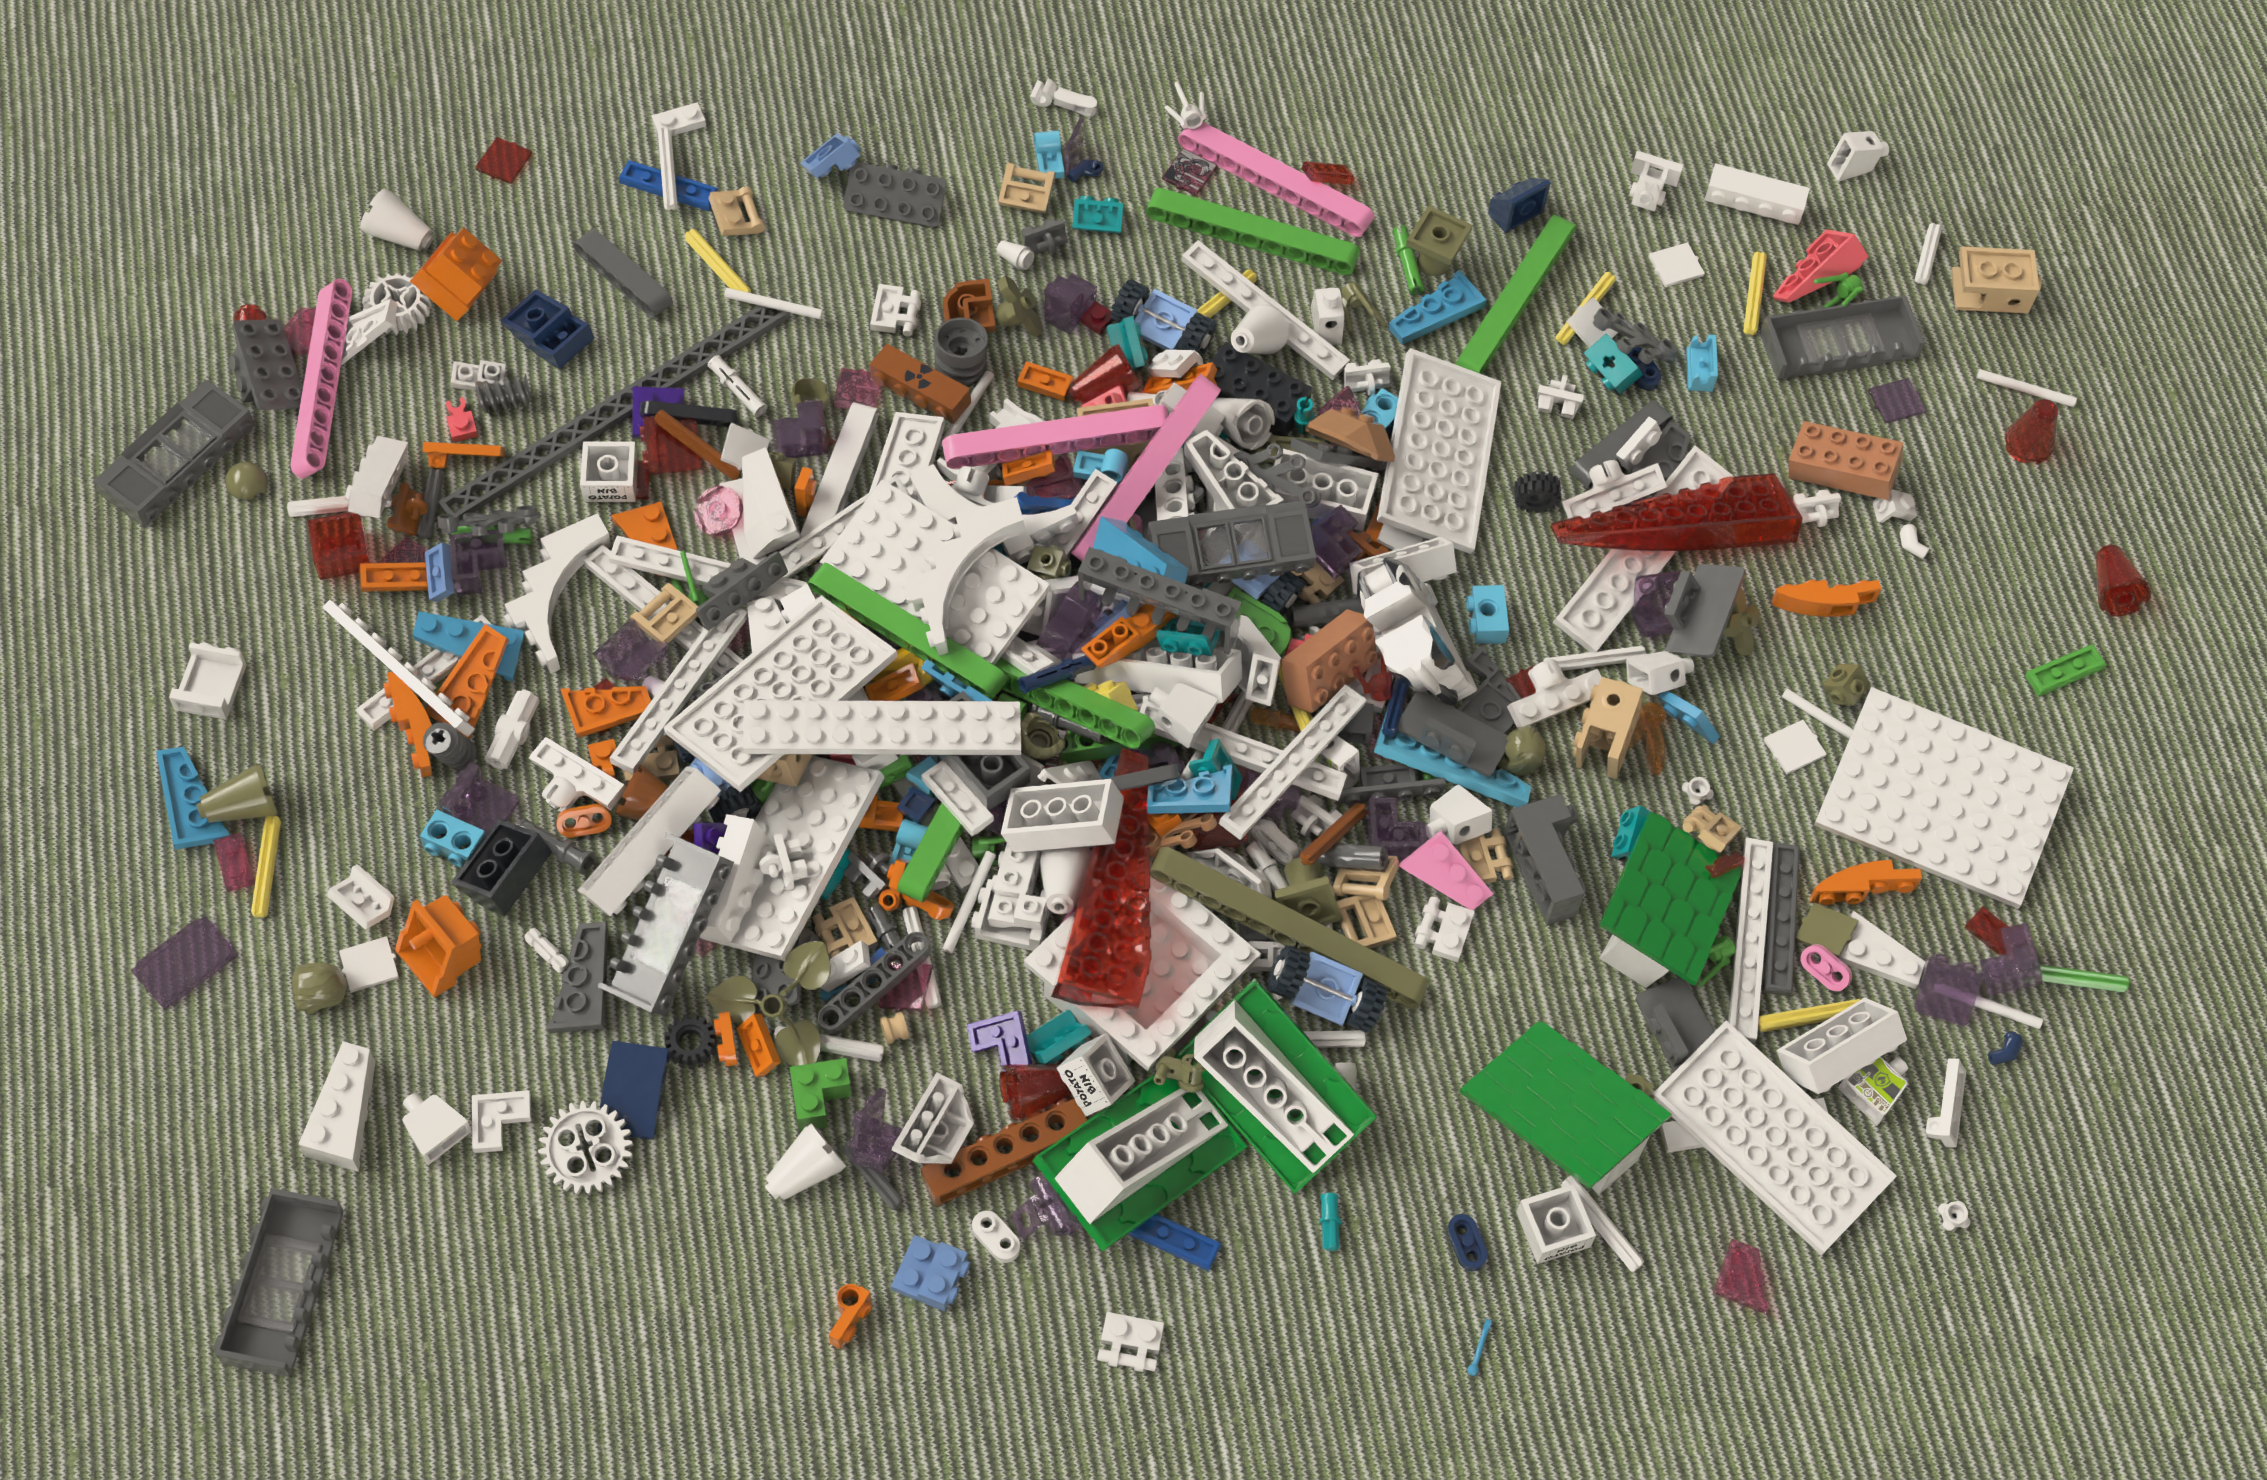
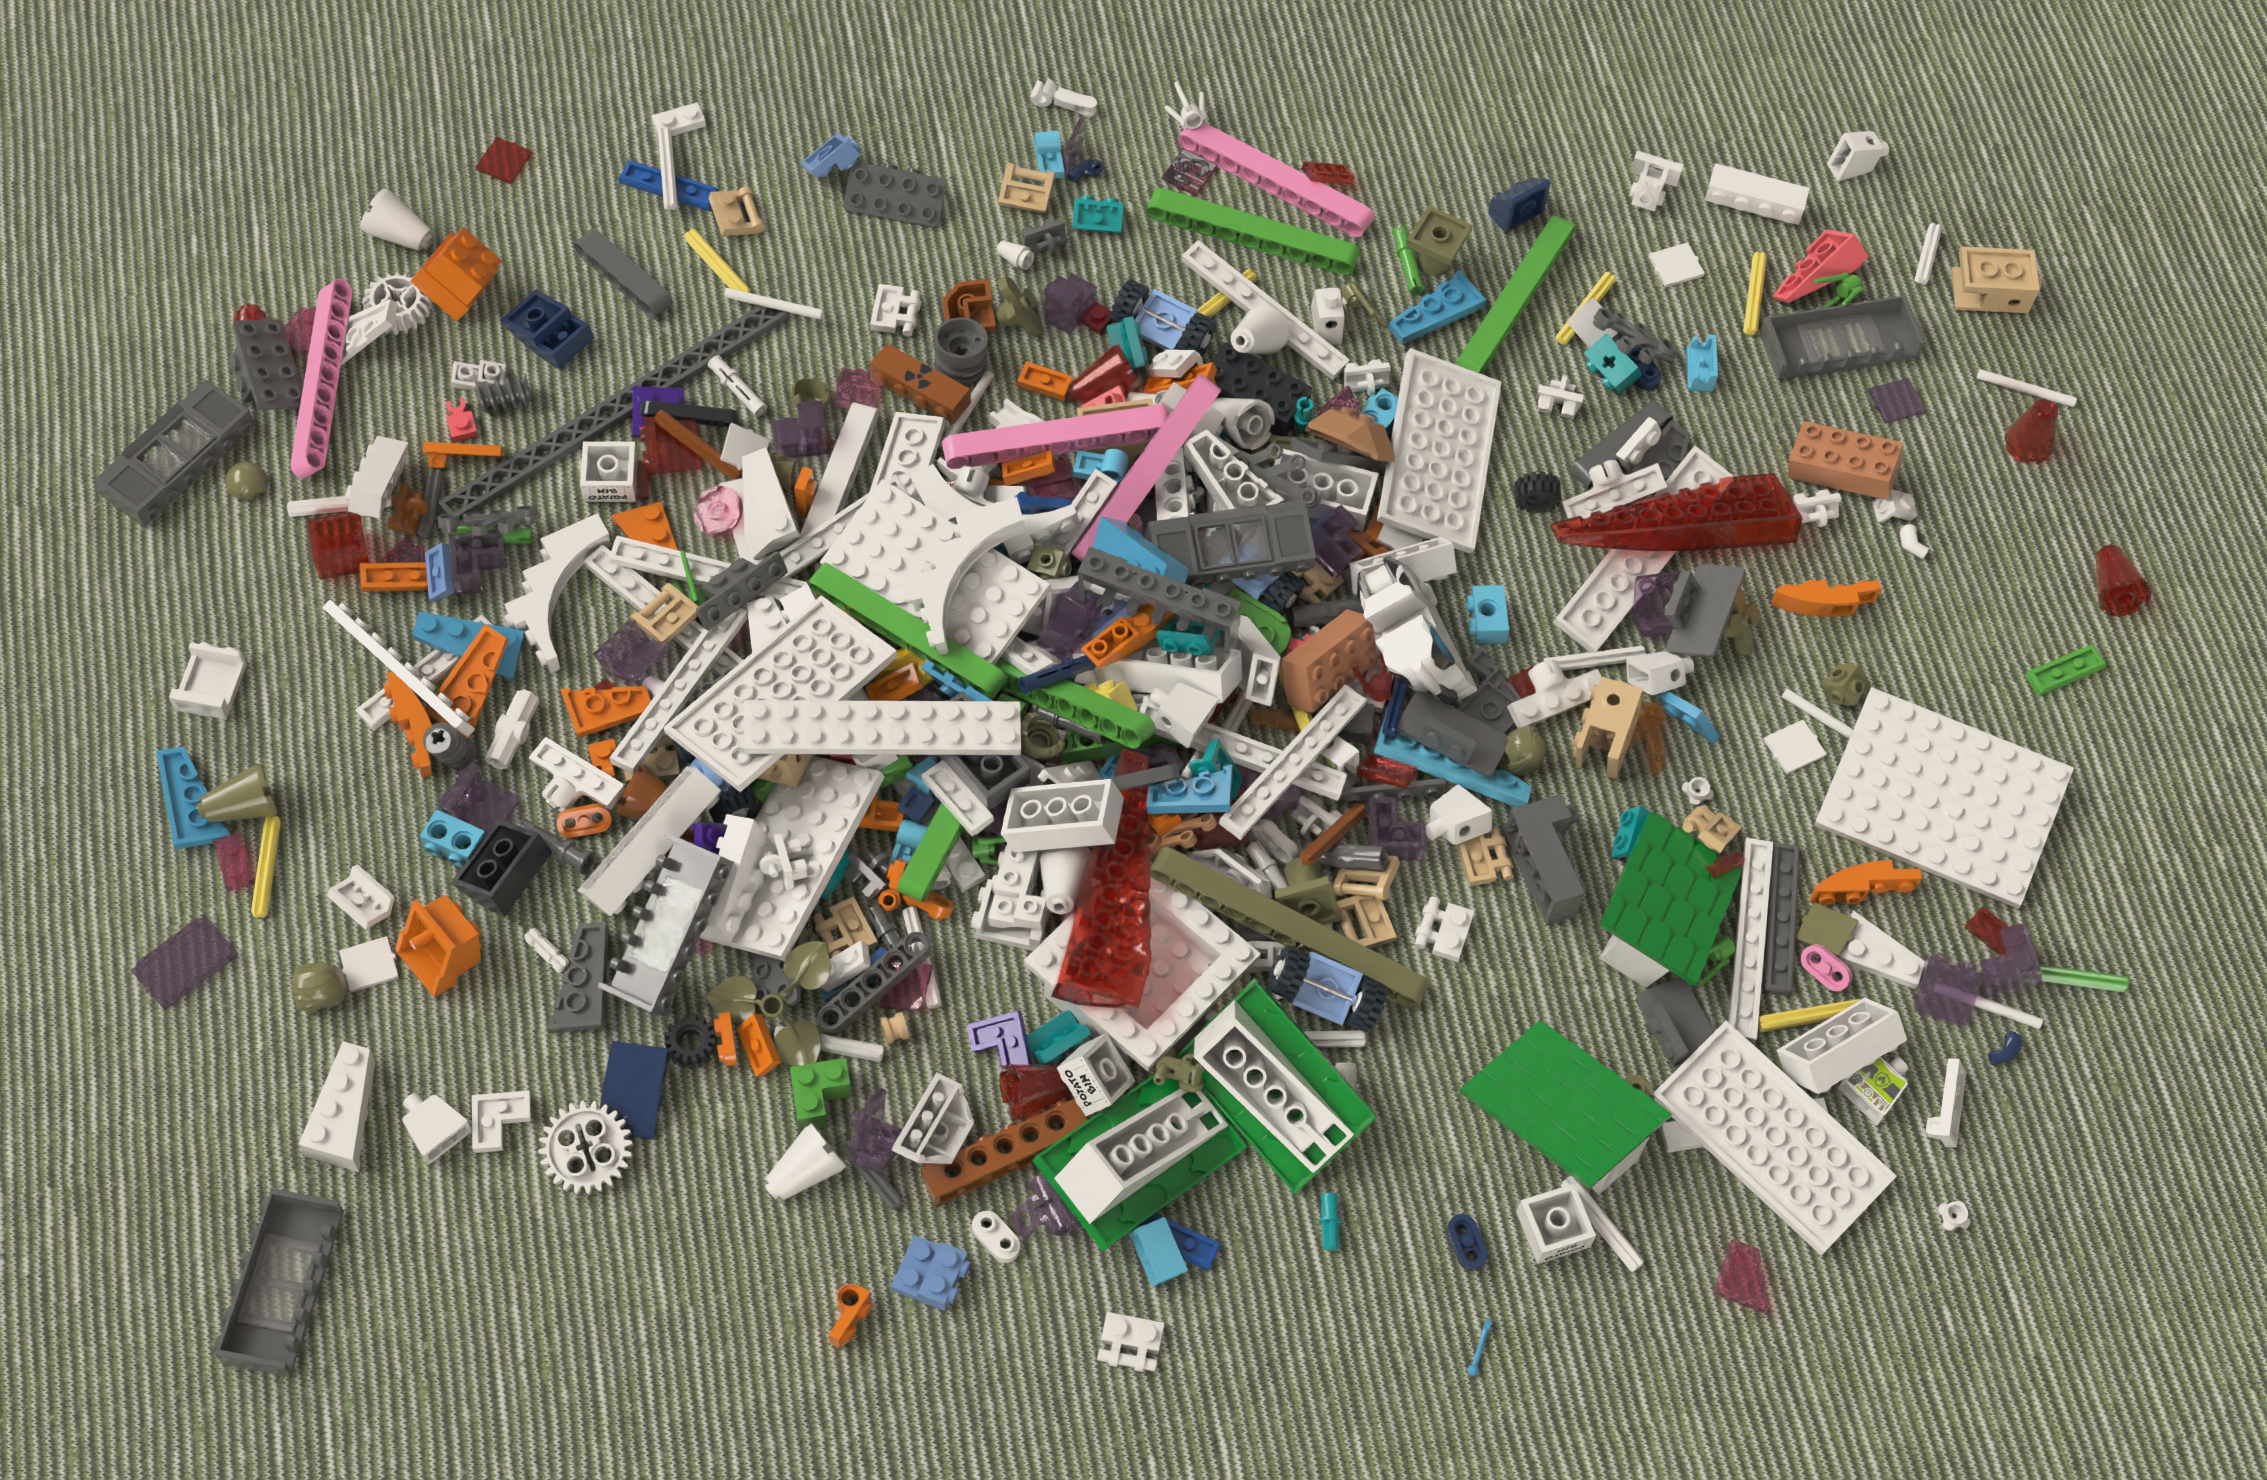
white piece [942,851,996,954] -> none
bright pink wing [1398,830,1493,910] -> none
none -> medium azure hinge [1129,1217,1188,1287]
none -> clear red tile [1356,753,1417,789]

